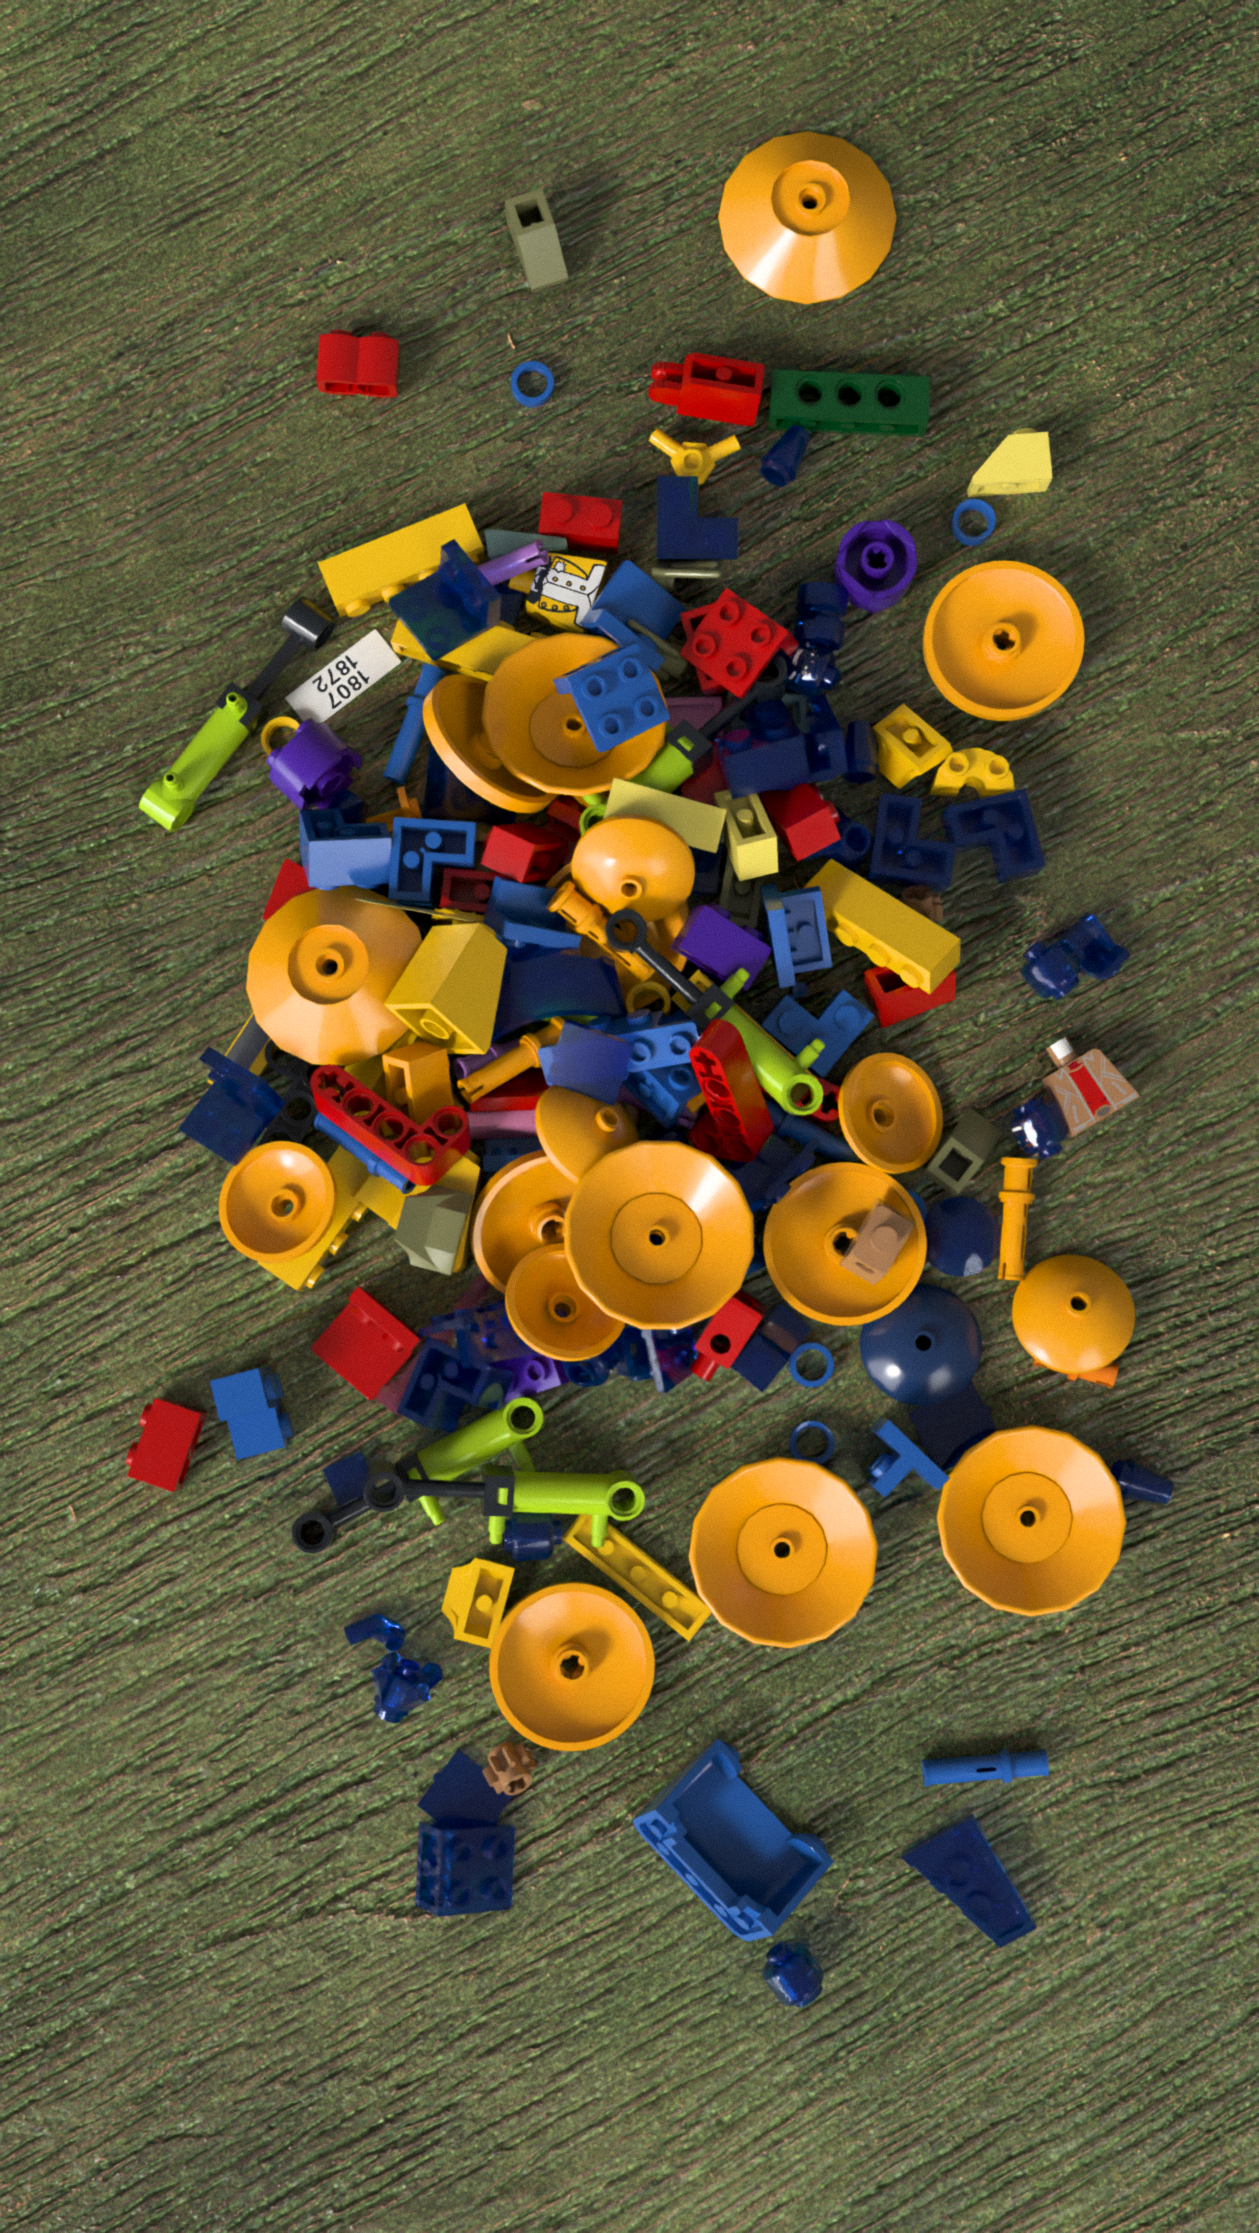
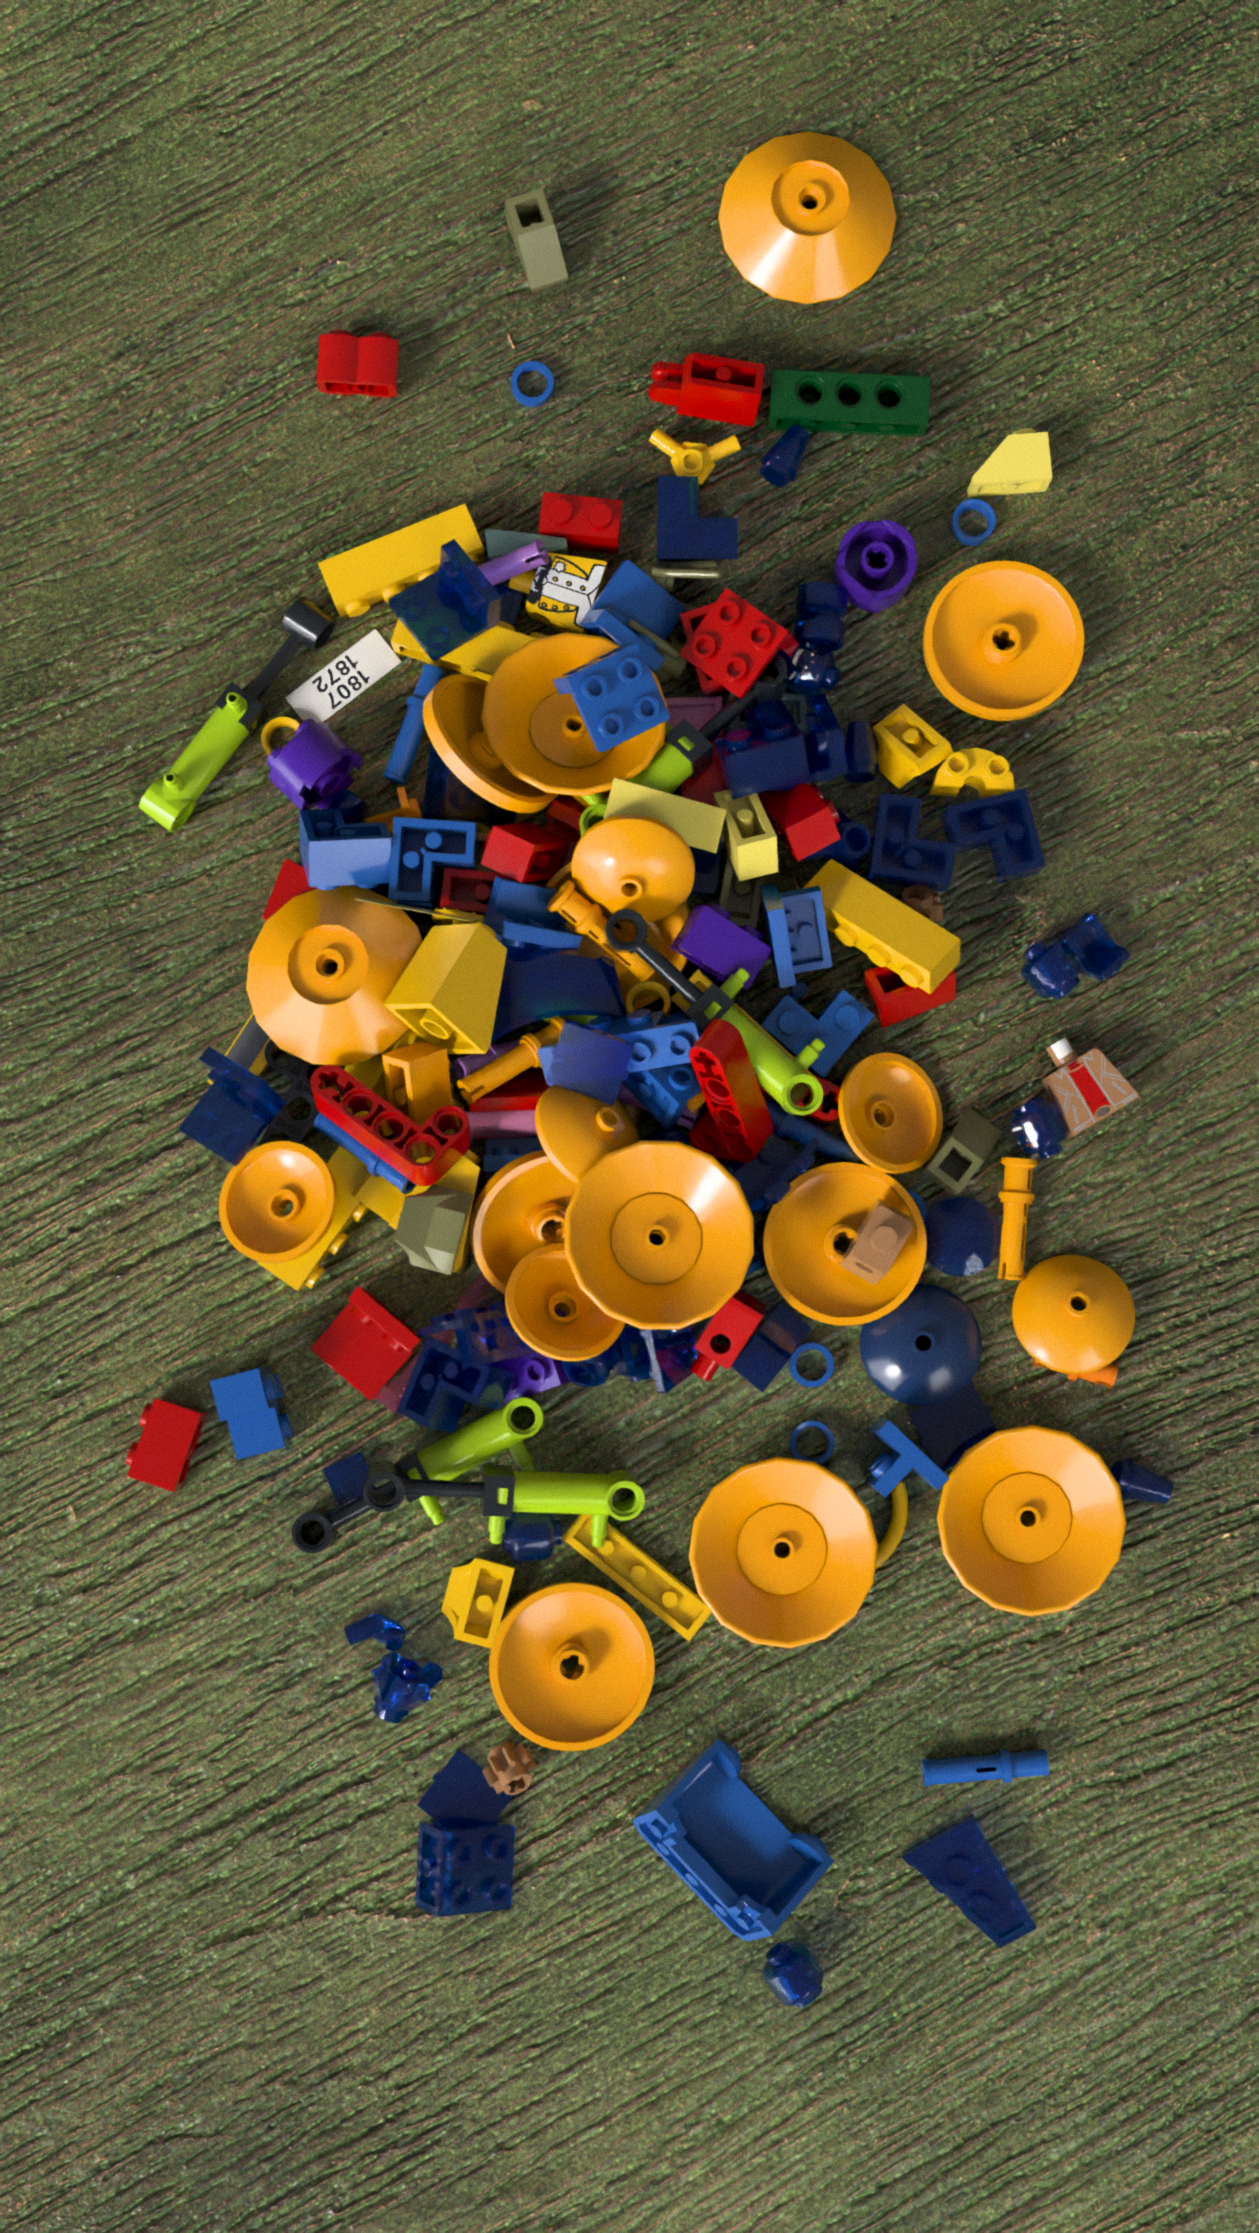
none -> yellow piece [876,1480,909,1569]

